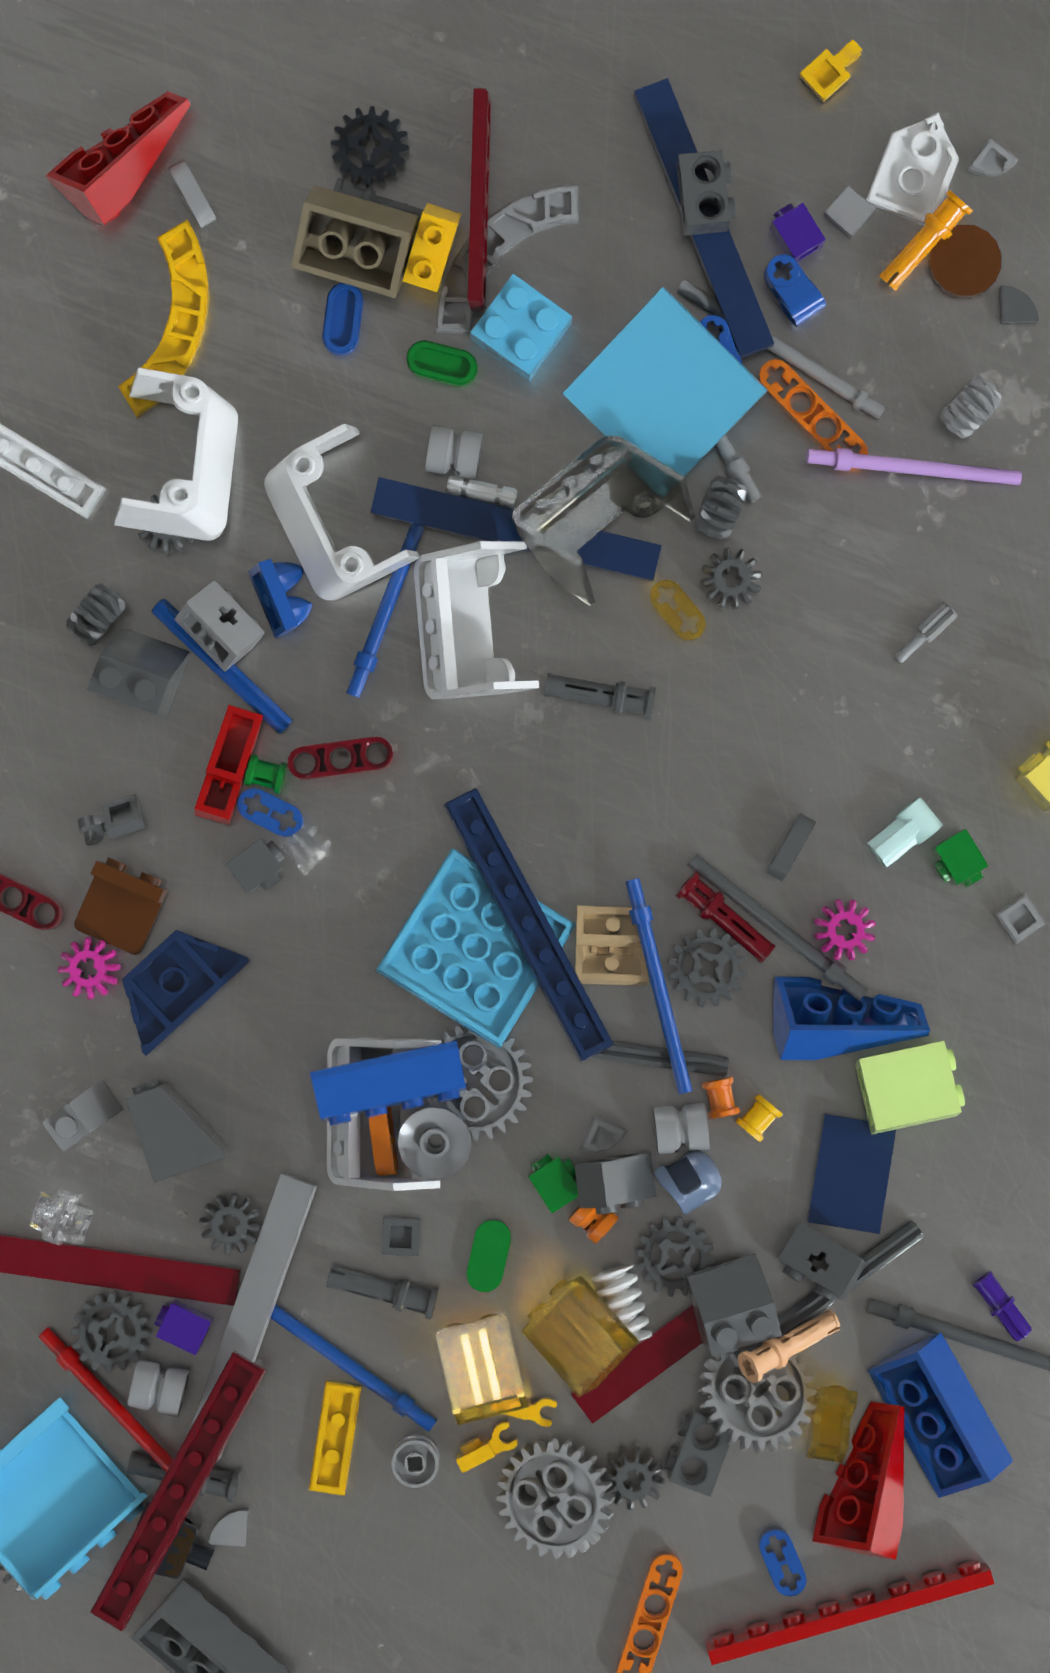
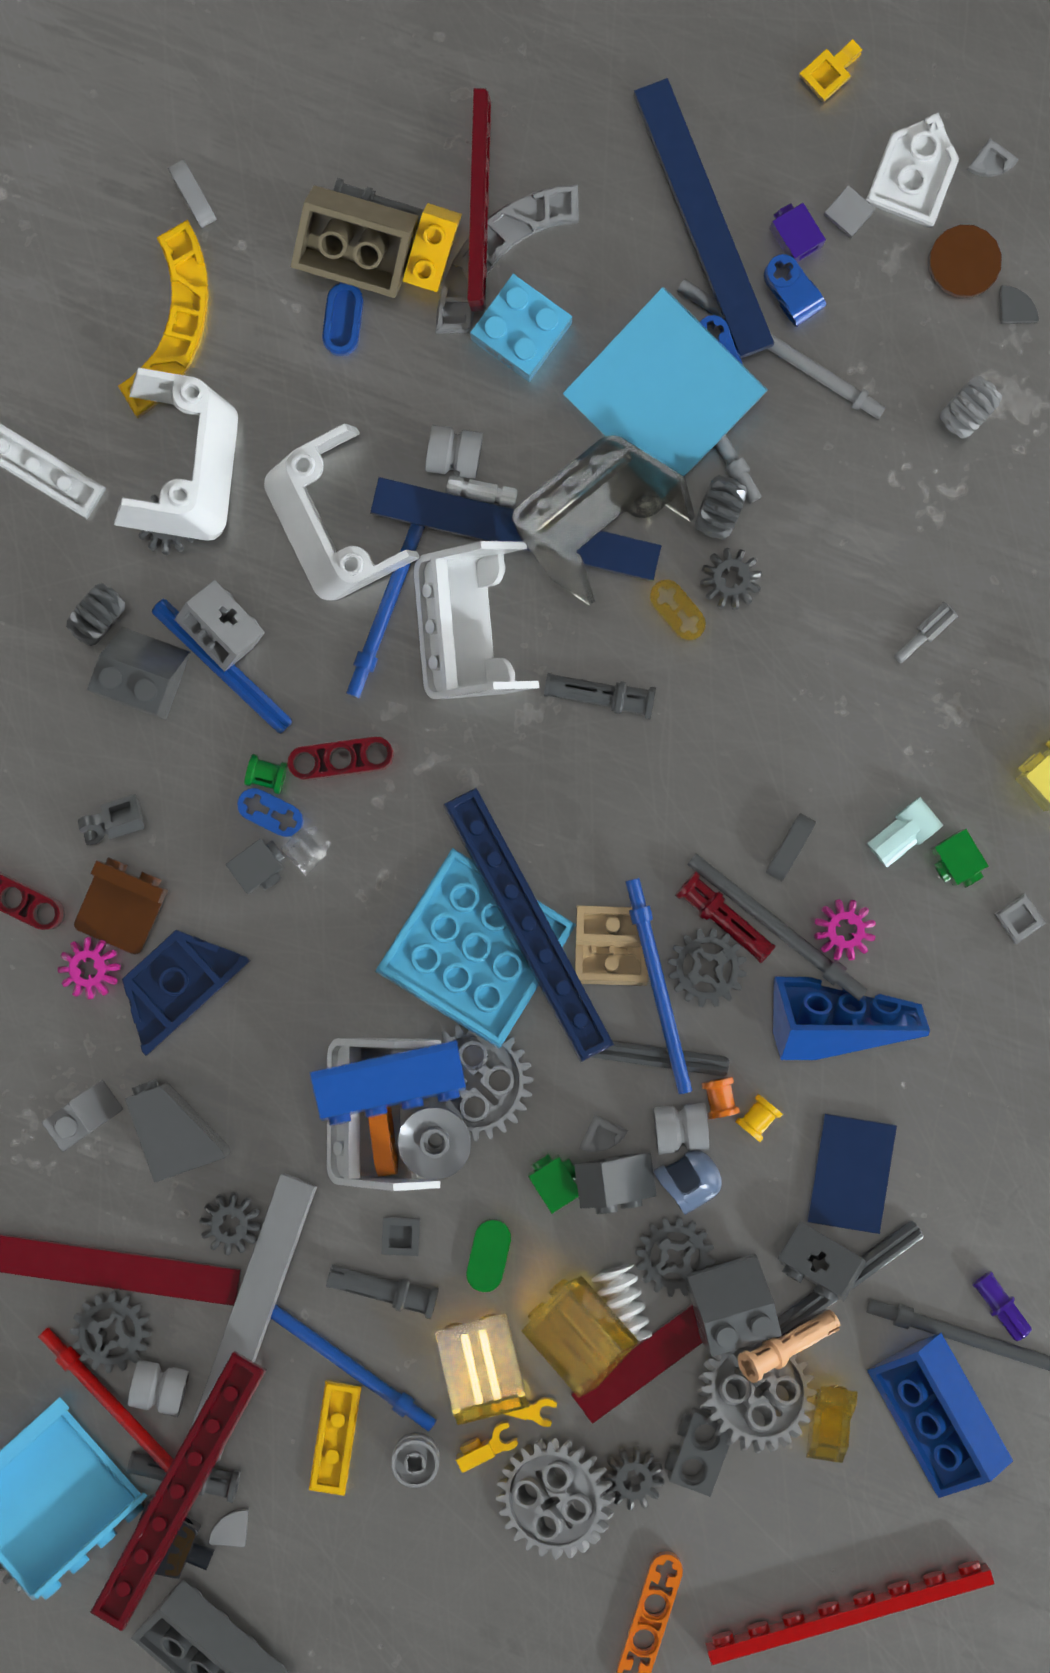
clear brick [30,1189,95,1245] -> none
red wedge [46,91,191,225] -> none
dark purple brick [154,1299,214,1355] -> none
red slope [194,705,263,827] -> none
blue tile [248,559,313,639] -> none
black gear [330,106,410,188] -> none
green tile [406,340,478,387] -> none
orange wheel [568,1204,619,1244] -> none
dark grey brick [676,150,736,236] -> none
orange beam [758,359,868,472] -> none
blue beam [758,1526,807,1597] -> none
lavender bar [806,448,1022,485] -> none
red wedge [812,1402,904,1560] -> none
yellowish green brick [855,1041,965,1135] -> none
light orange pin [879,189,973,291] -> none

